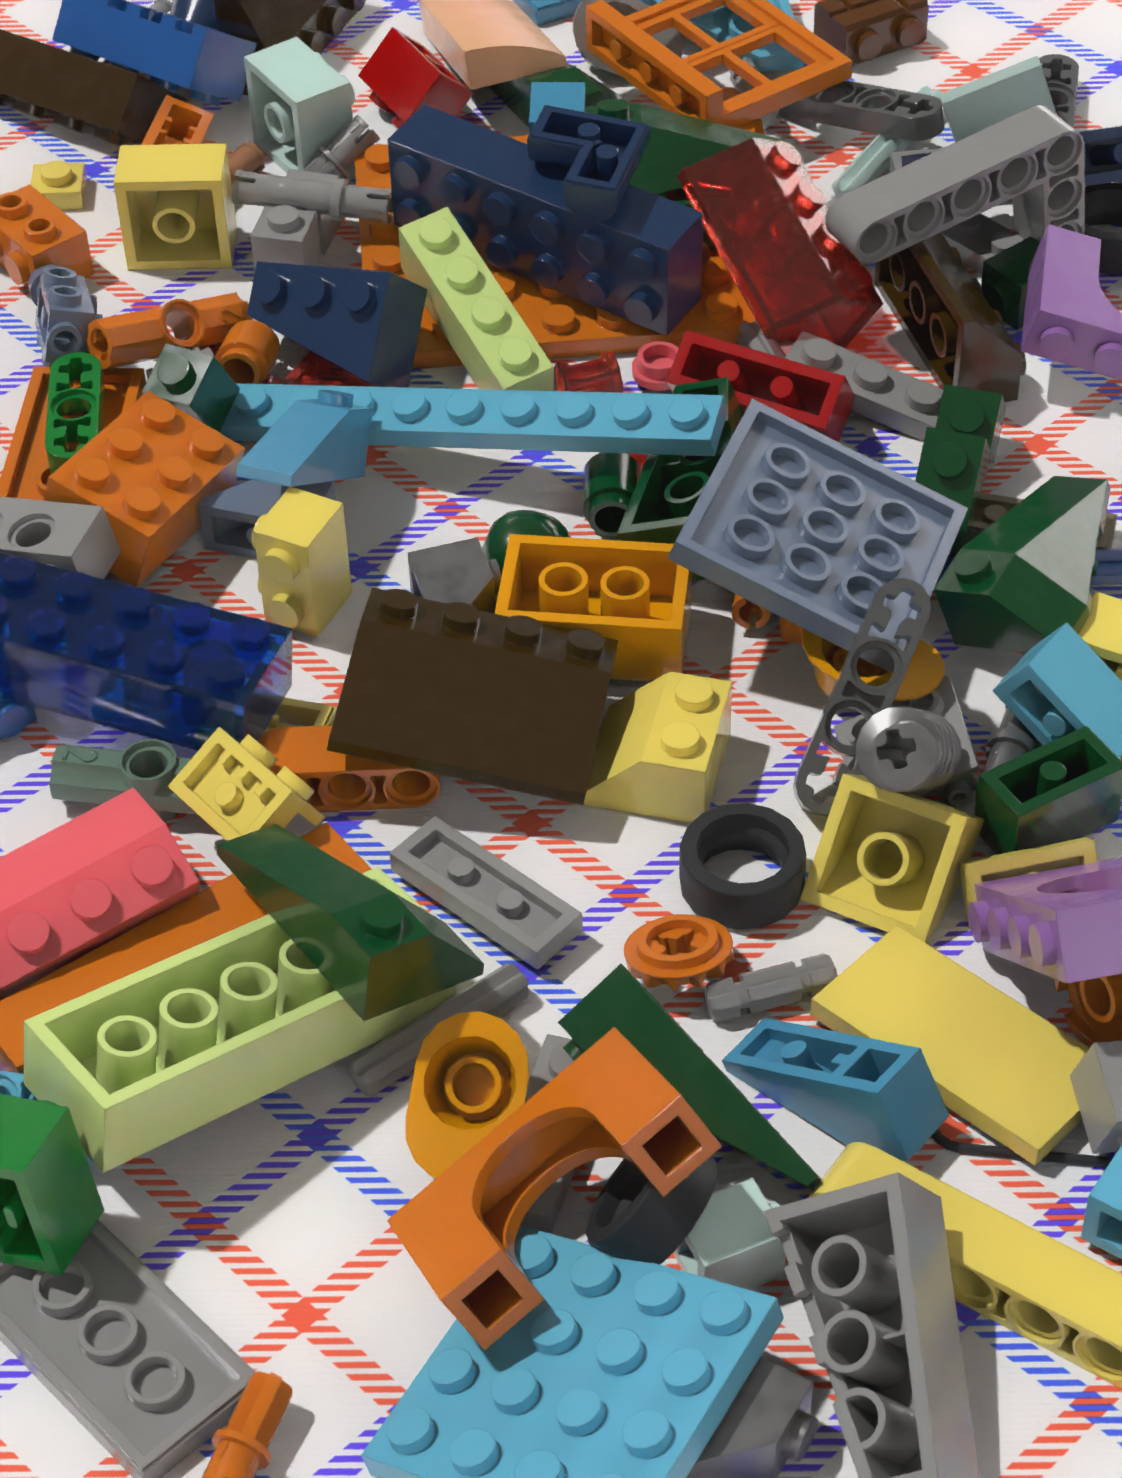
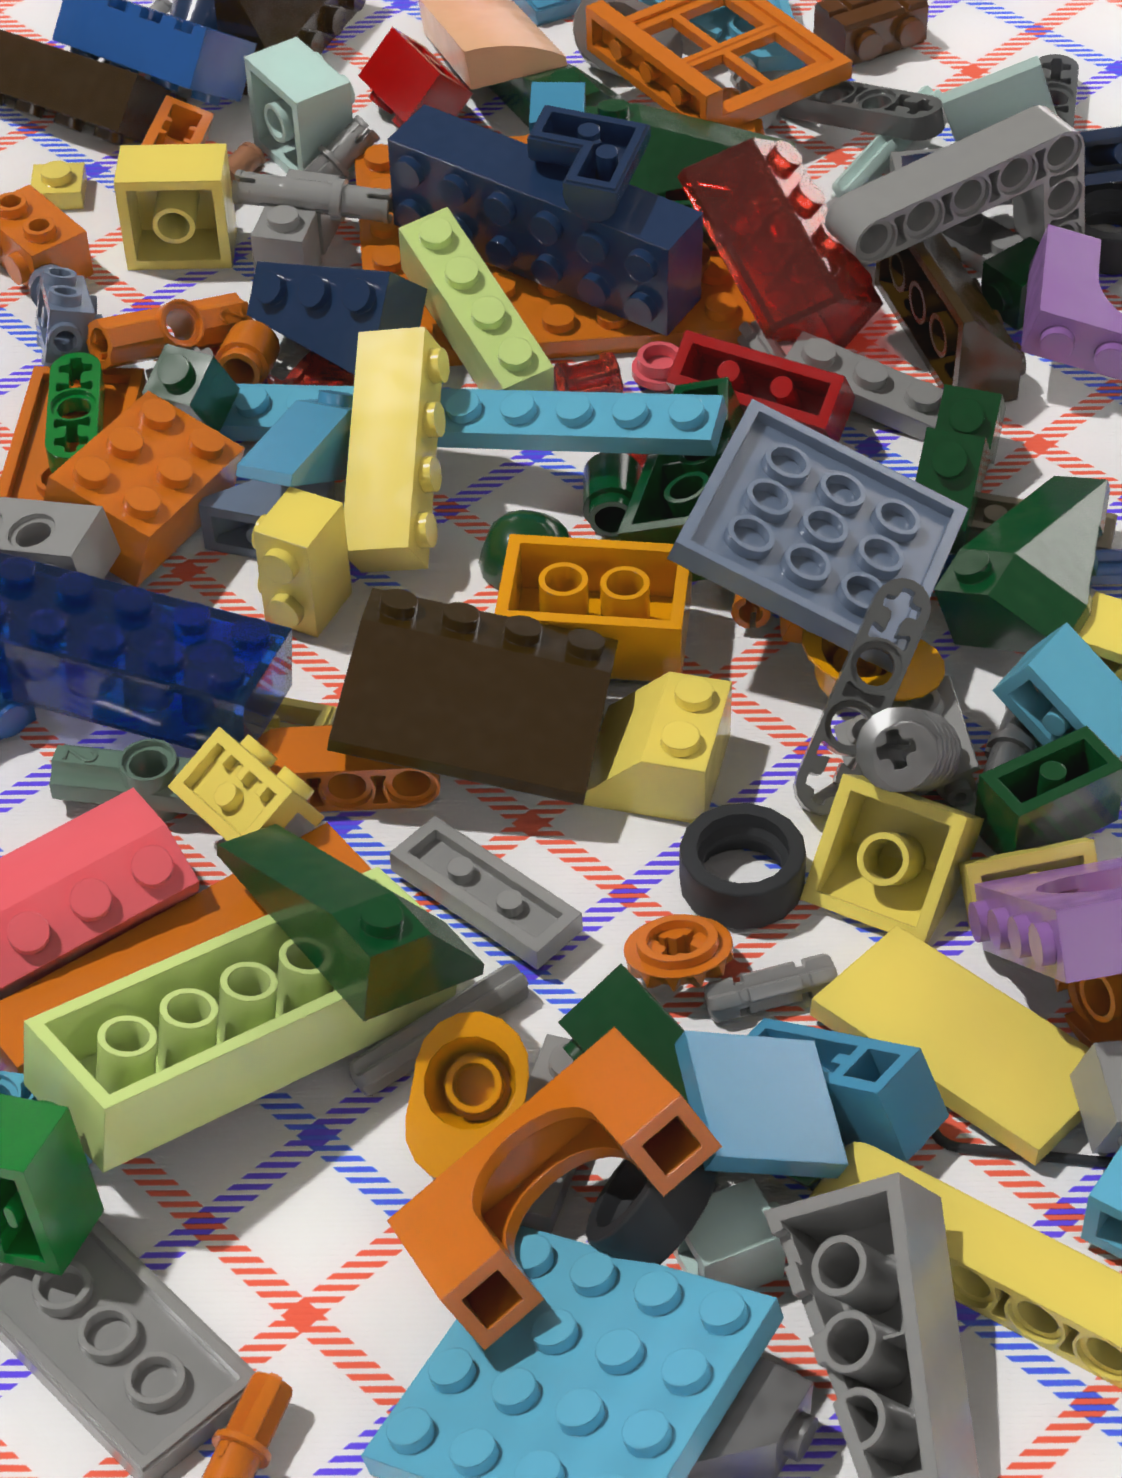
flat silver slope [407,537,502,614] -> none
none -> light yellow brick [344,327,450,573]
none -> dark azure tile [674,1030,849,1178]

